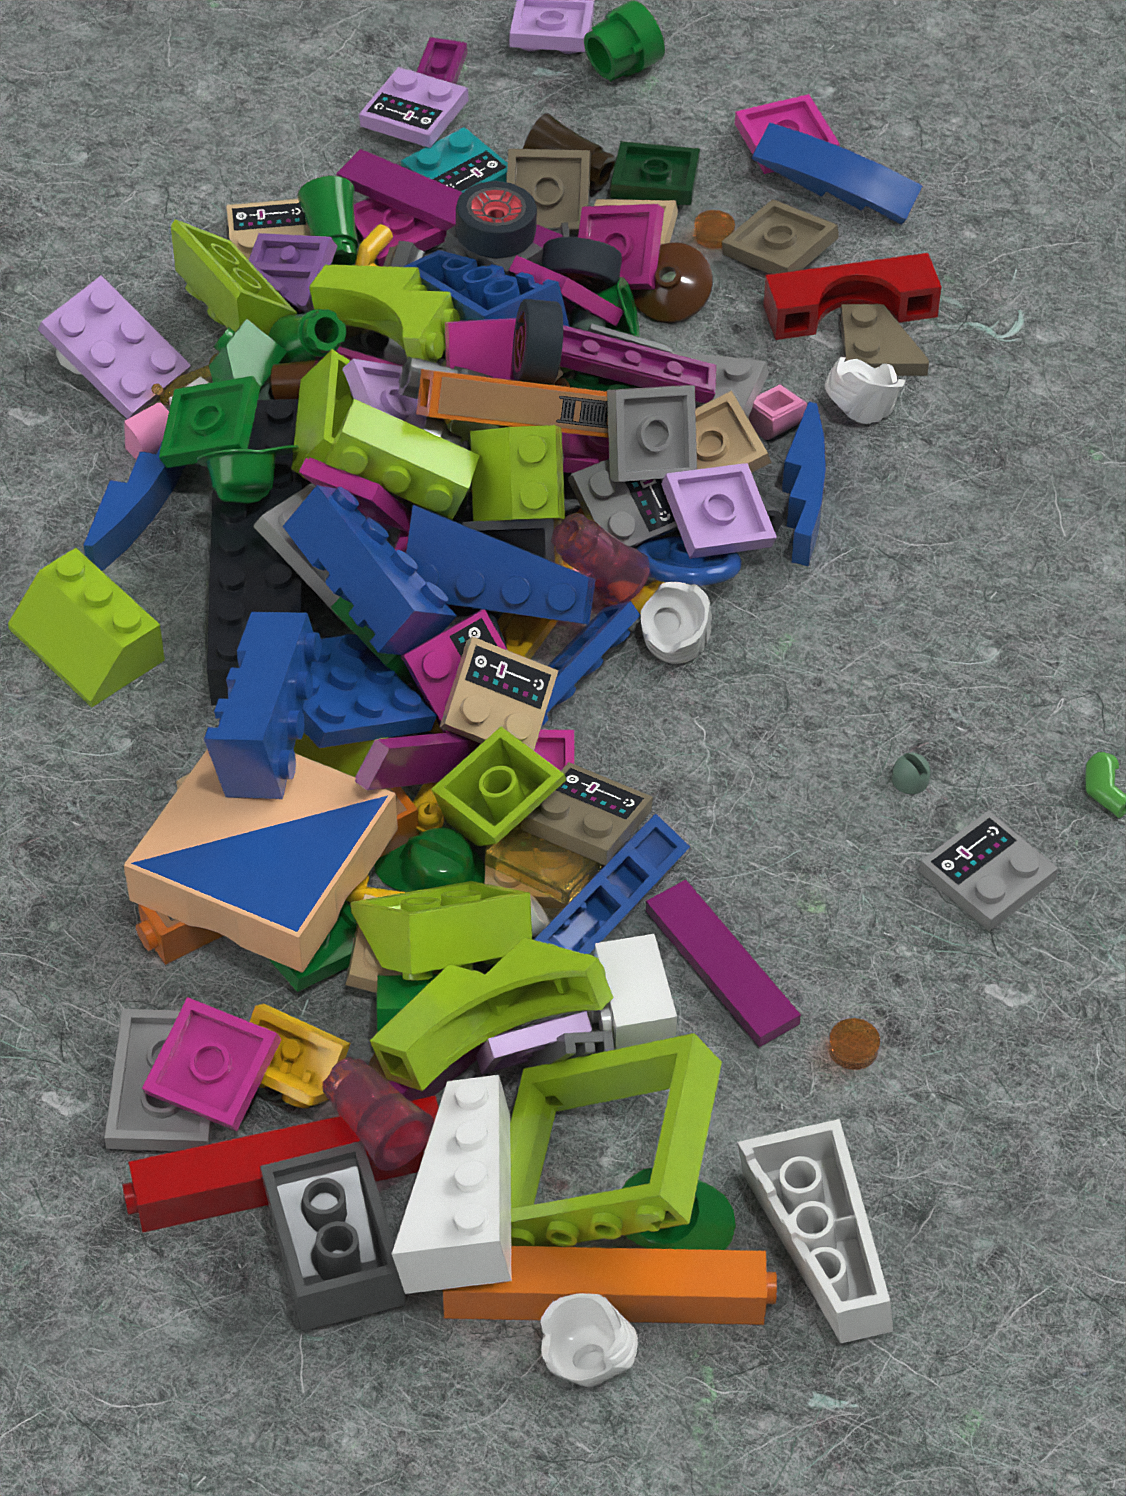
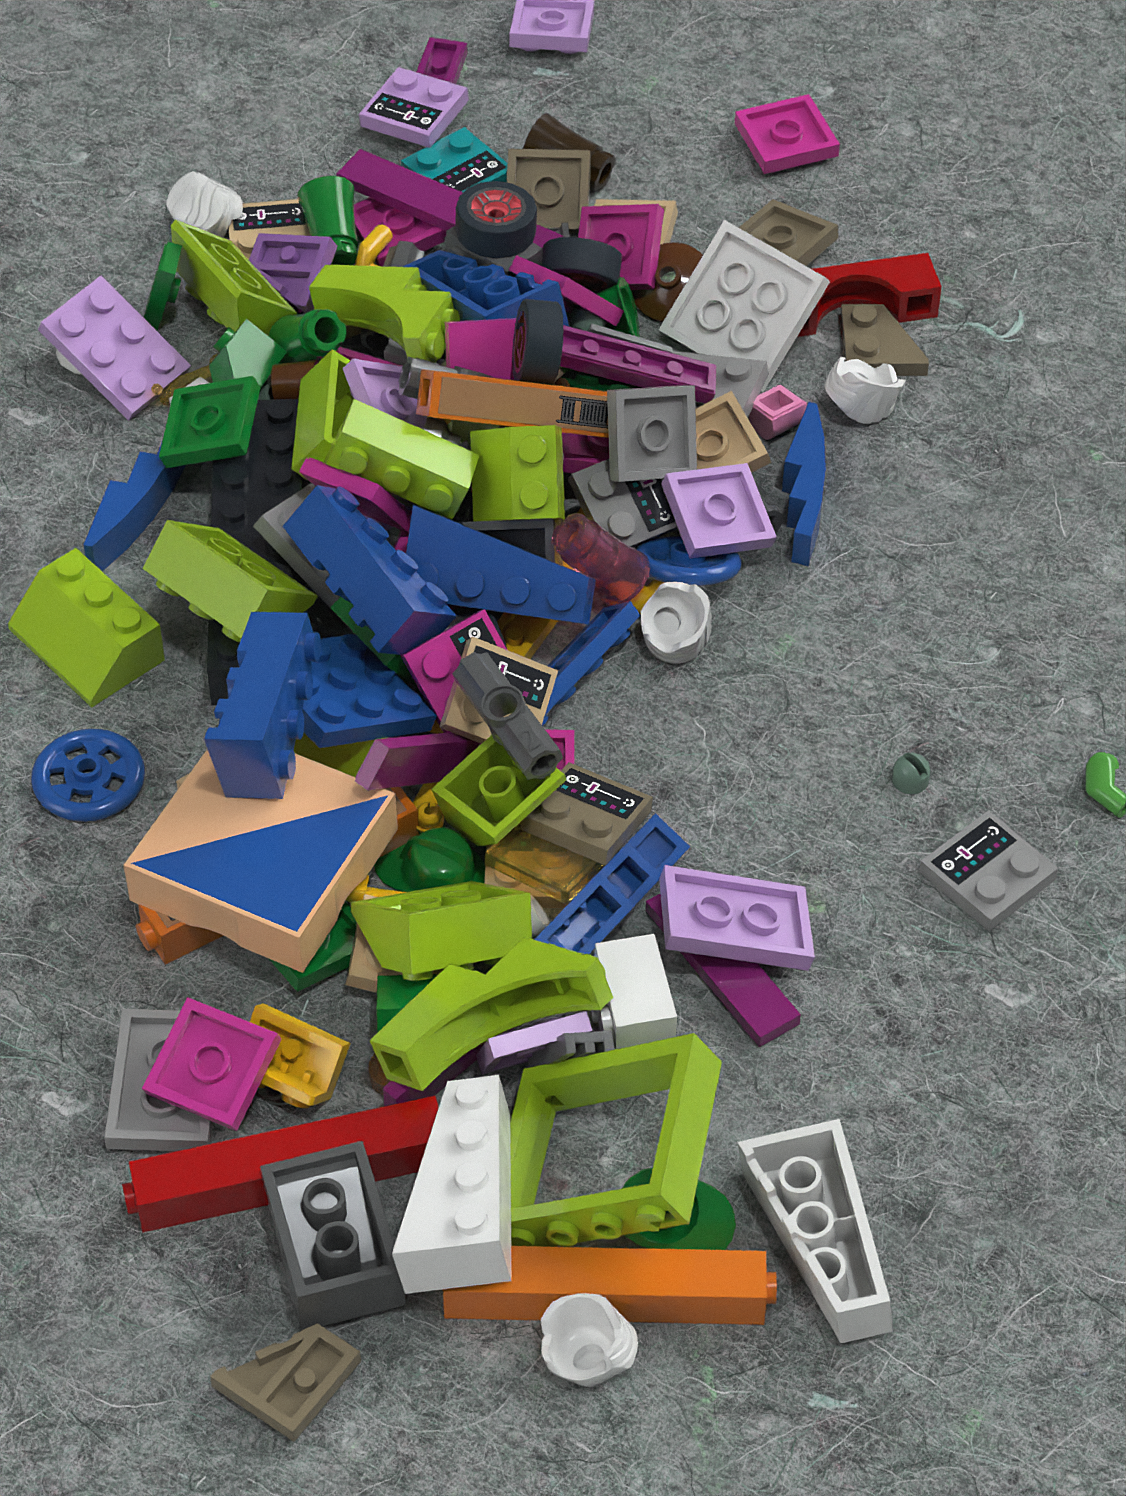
bright pink brick [124,402,169,460] -> none
green piece [196,445,299,503] -> none
clear pink plant [322,1057,434,1171] -> none
green piece [584,0,665,82] -> none
dark green plate [610,141,700,206] -> none
clear orange tile [694,210,735,249] -> none
blue slope [751,122,923,225] -> none
clear orange tile [828,1018,880,1070] -> none
none -> blue plate [31,729,145,822]
none -> lime slope [142,520,318,642]
none -> green plate [143,241,182,331]
none -> white hair [166,171,243,238]
none -> dark tan wing [210,1323,361,1442]
none -> dark grey piece [452,652,563,780]
none -> white plate [659,220,830,392]
none -> lavender plate [659,865,815,971]

